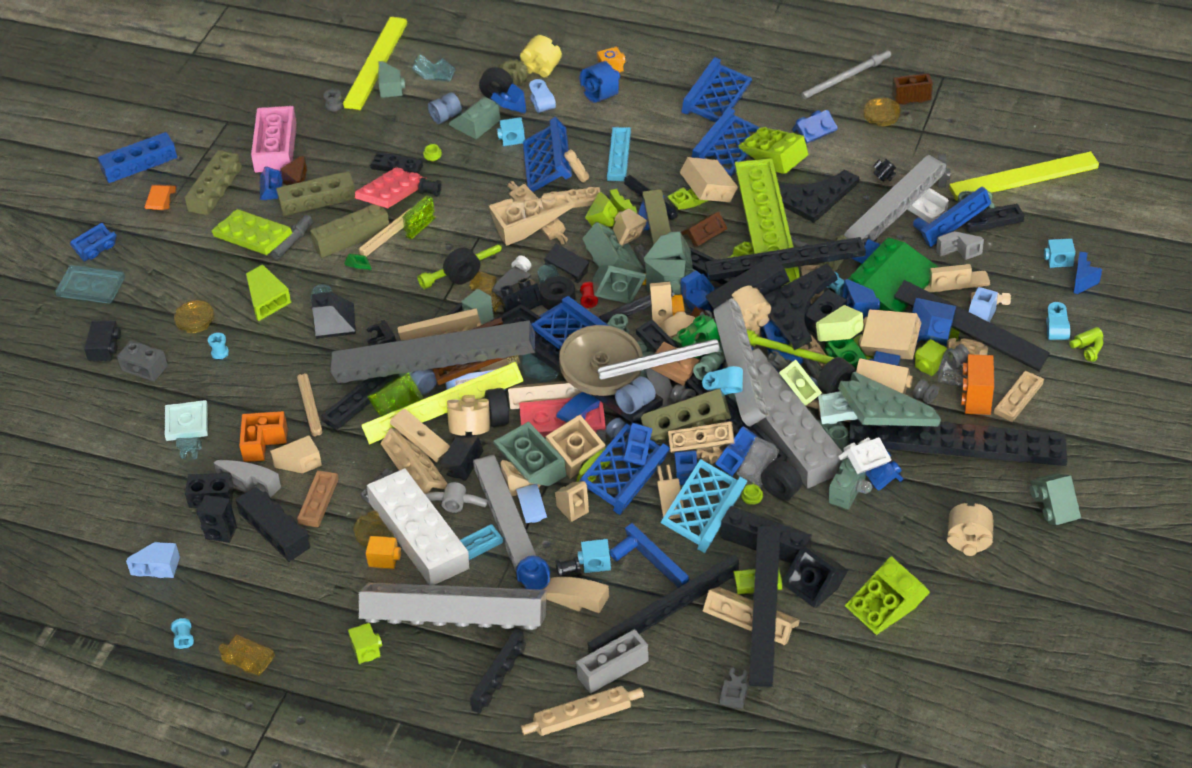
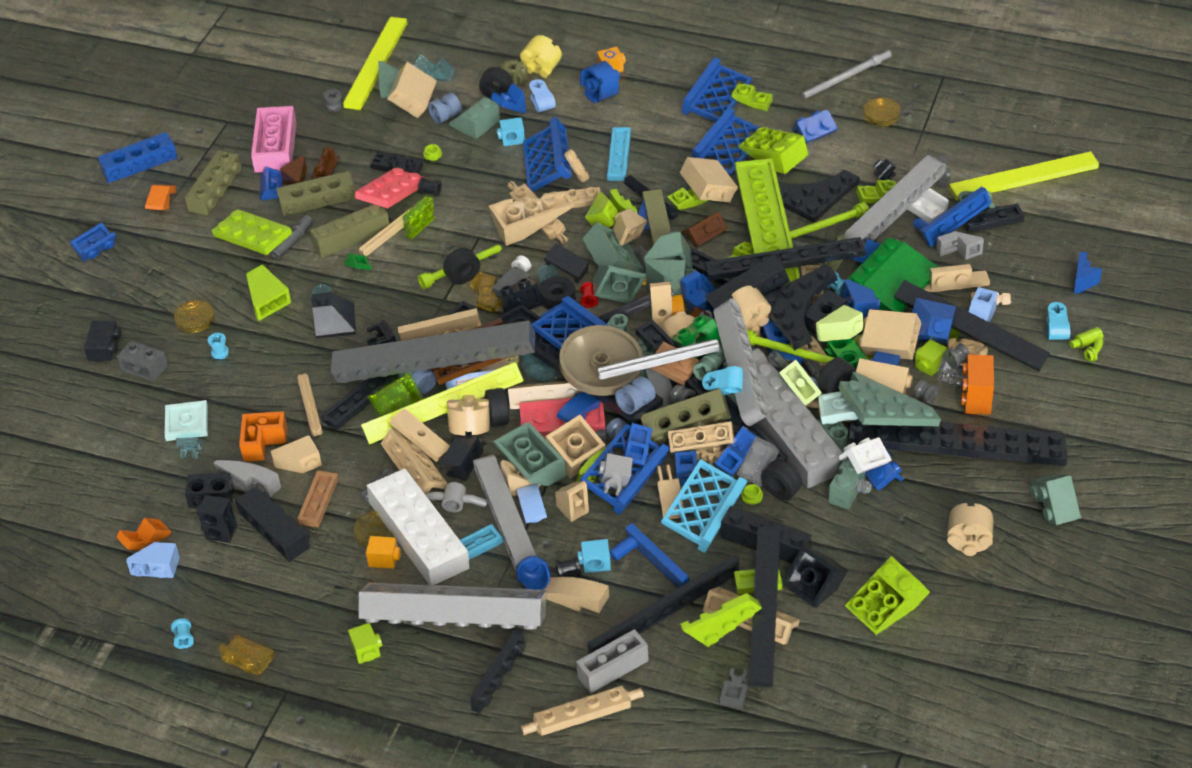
clear light blue tile [55,265,125,303] -> none
sand green brick [461,289,494,325] -> none
reddish brown brick [892,73,933,105] -> none
tan tile [994,371,1044,422] -> none
medium azure brick [1044,239,1075,268] -> none
none -> orange slope [116,517,172,551]
none -> reddish brown hinge [311,146,340,179]
none -> tan brick [388,62,437,118]
none -> light grey brick [598,453,633,495]
none -> lime wing [681,593,762,647]
none -> lime slope [732,83,773,111]
none -> lime piece [790,202,869,239]
none -> lime slope [856,180,896,204]

